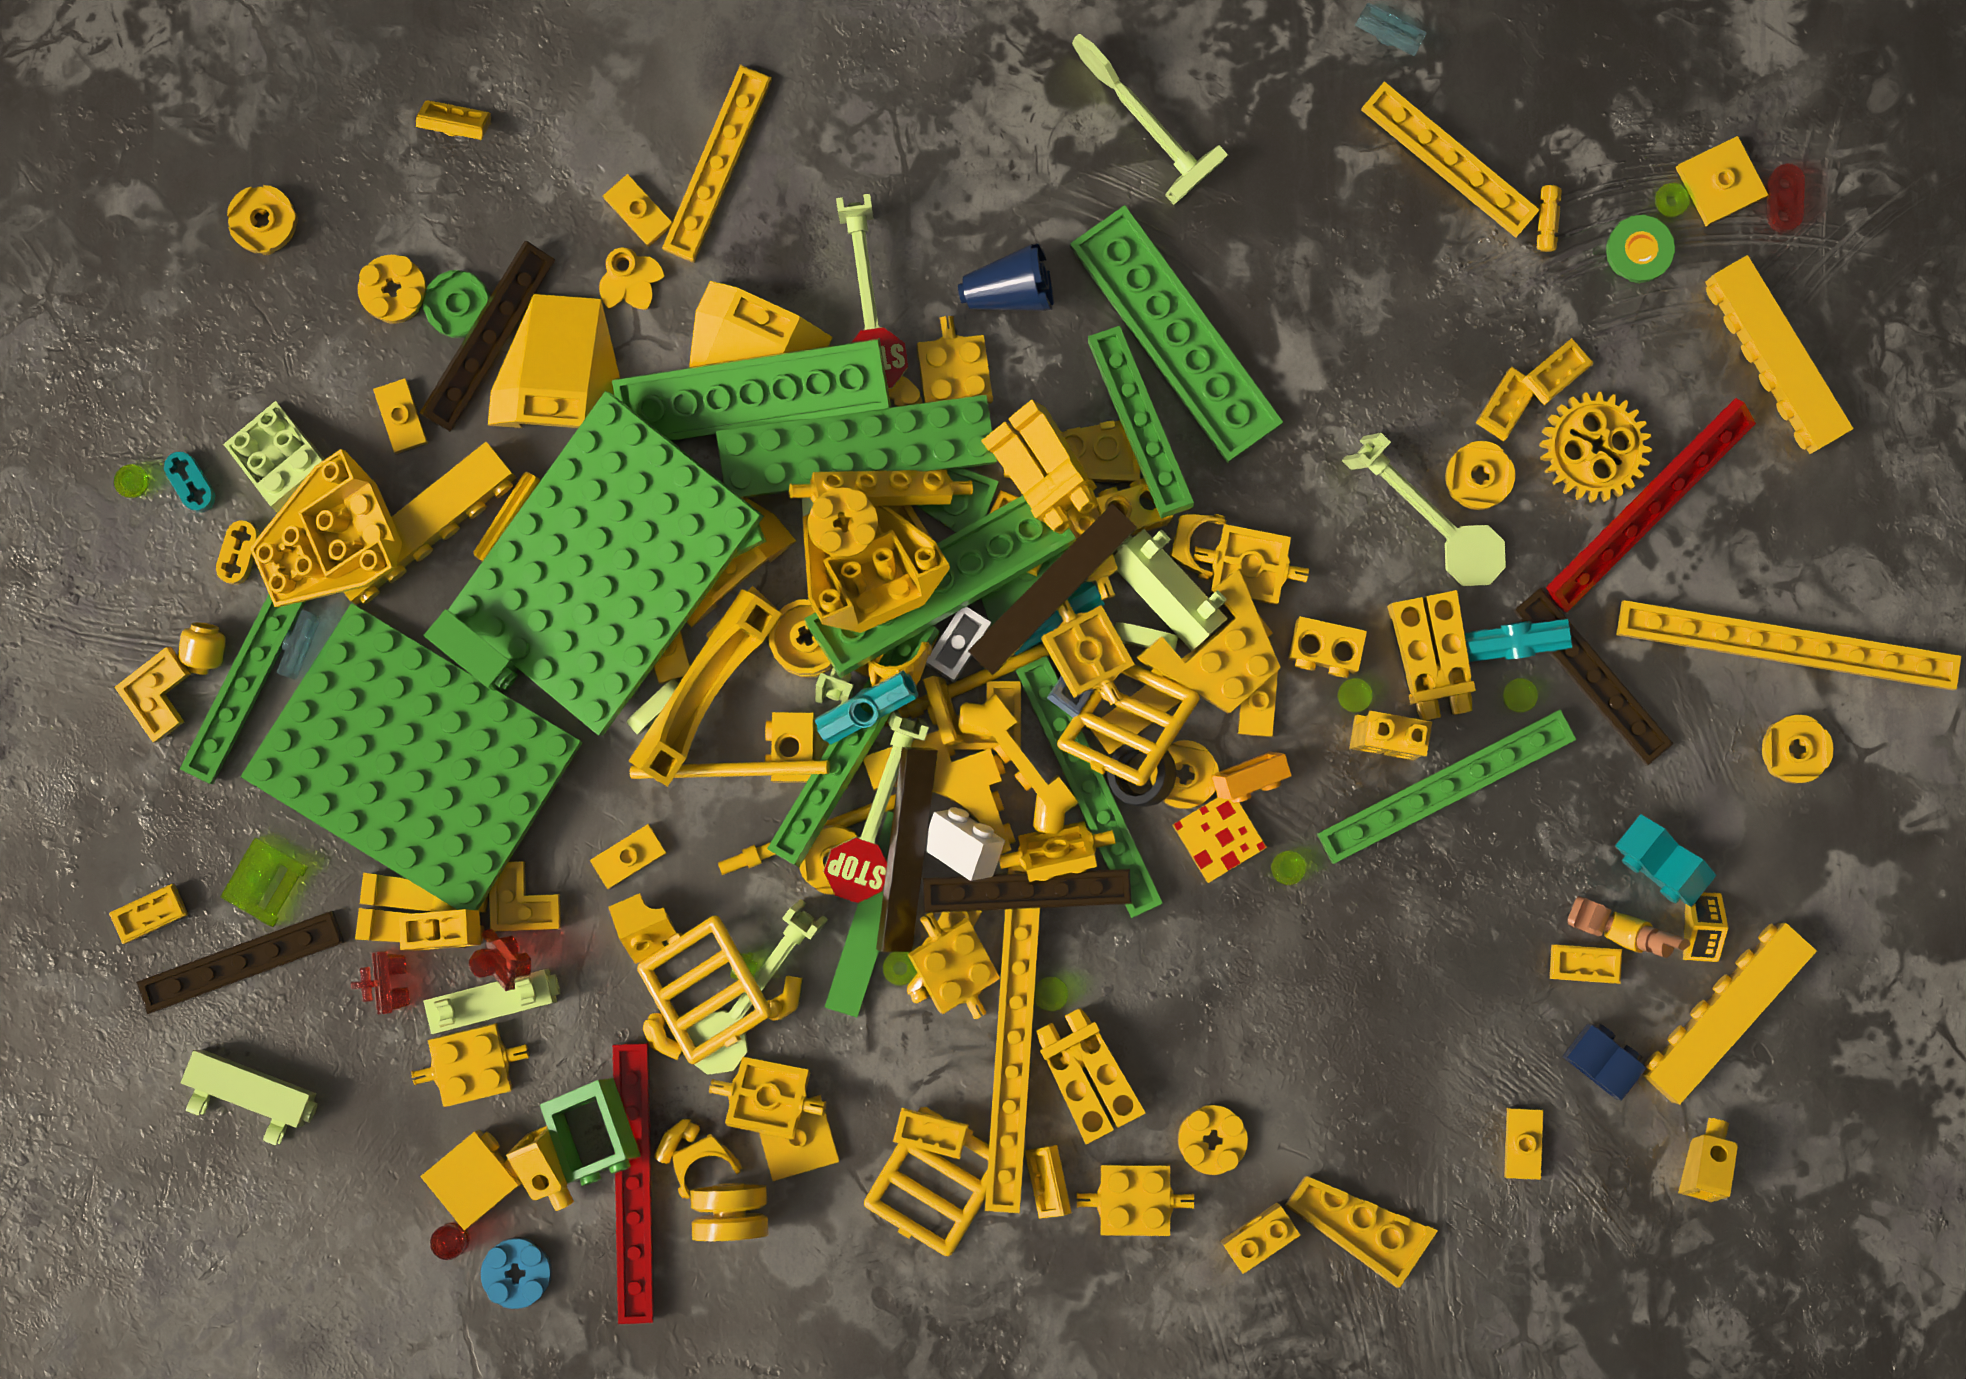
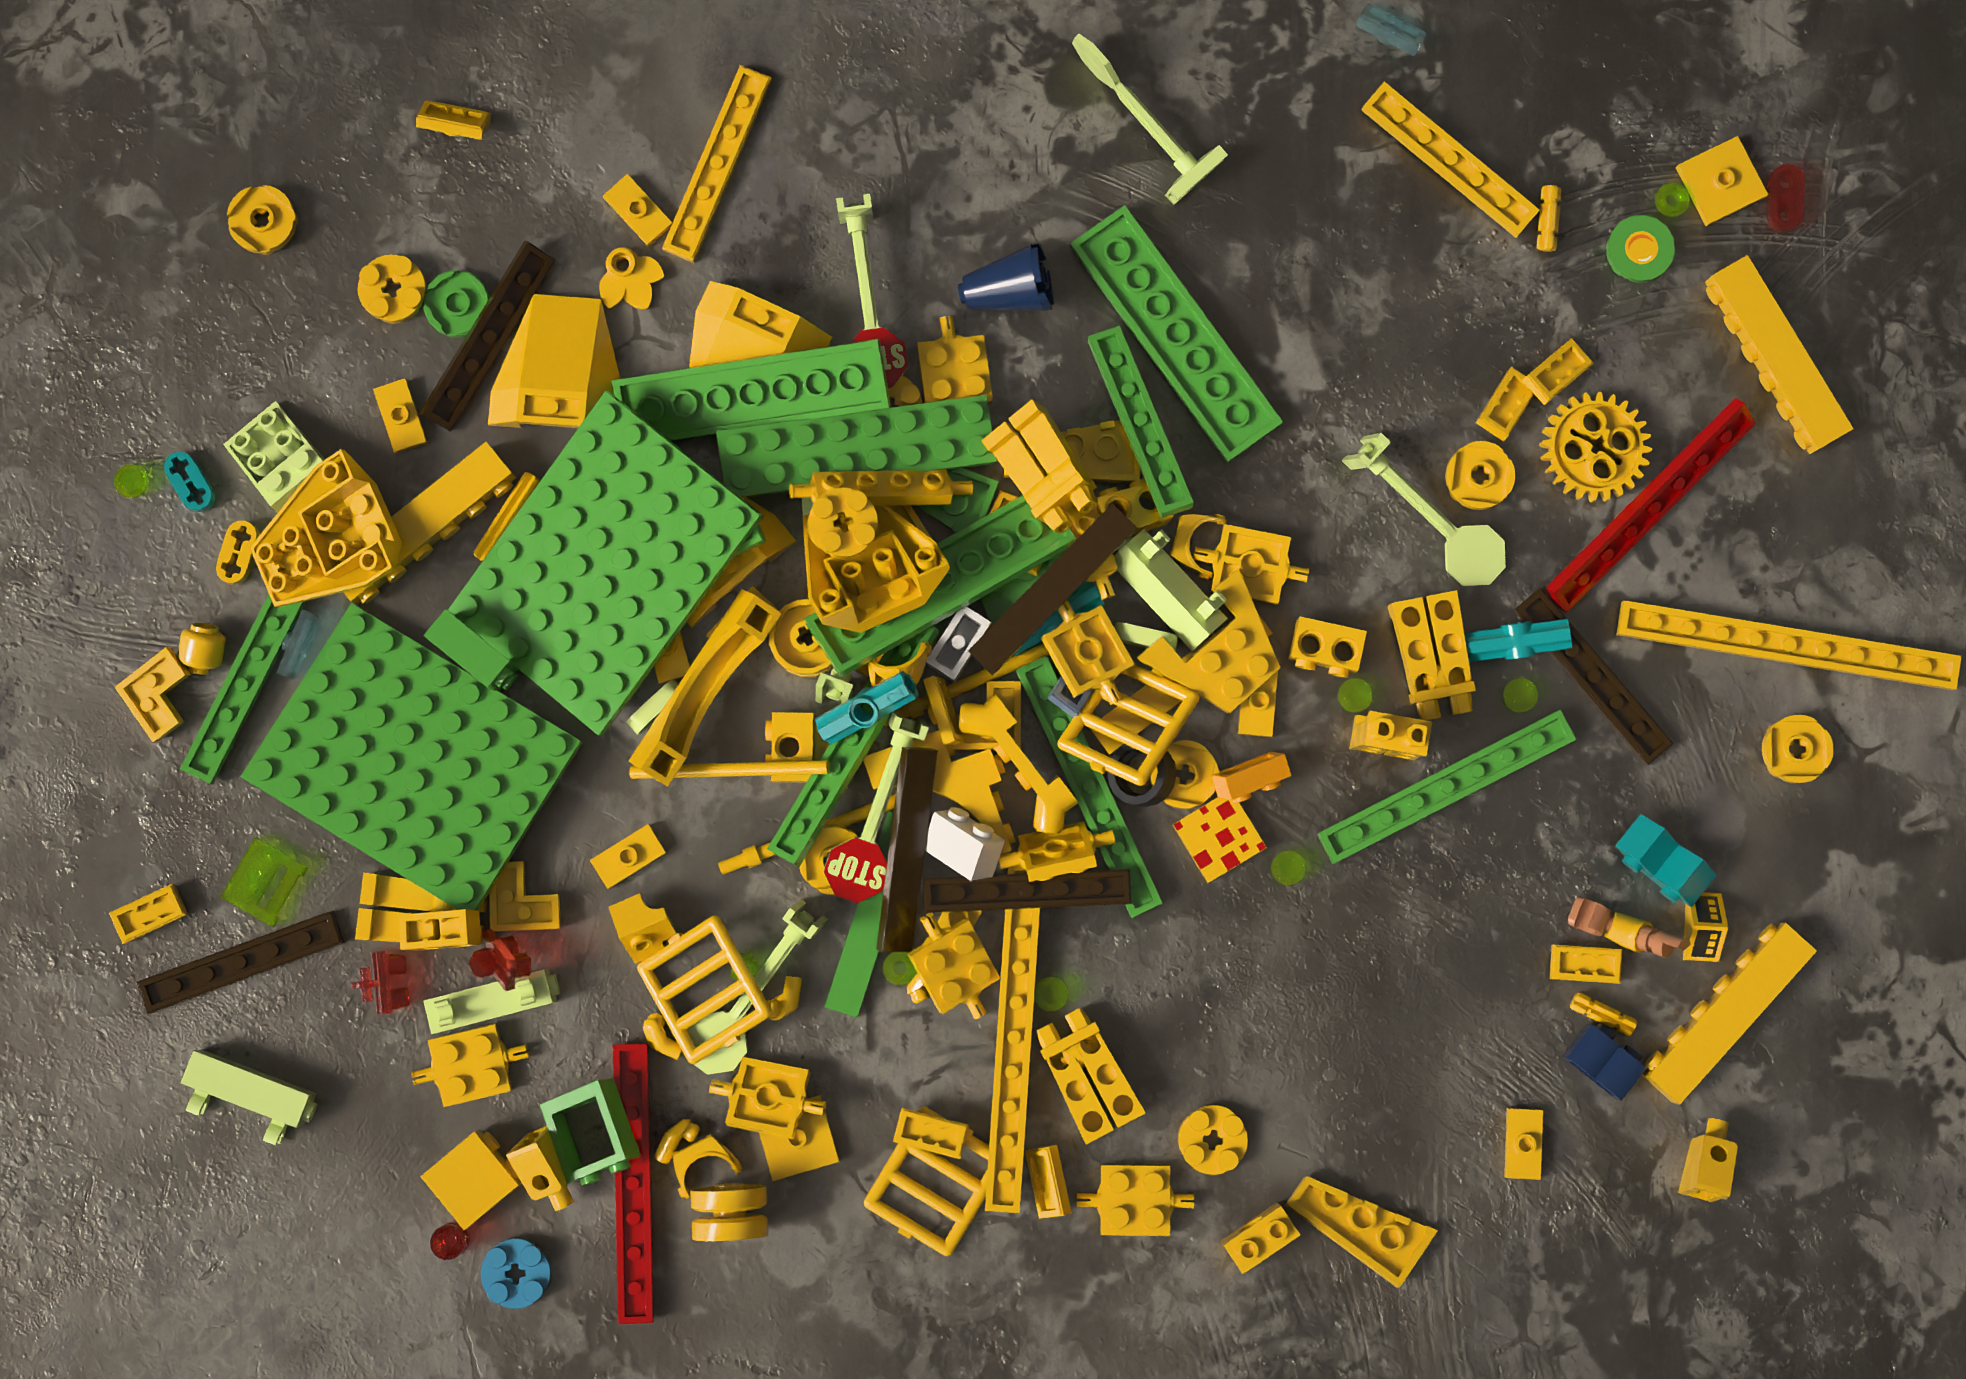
none -> yellow axle [1570,993,1637,1036]

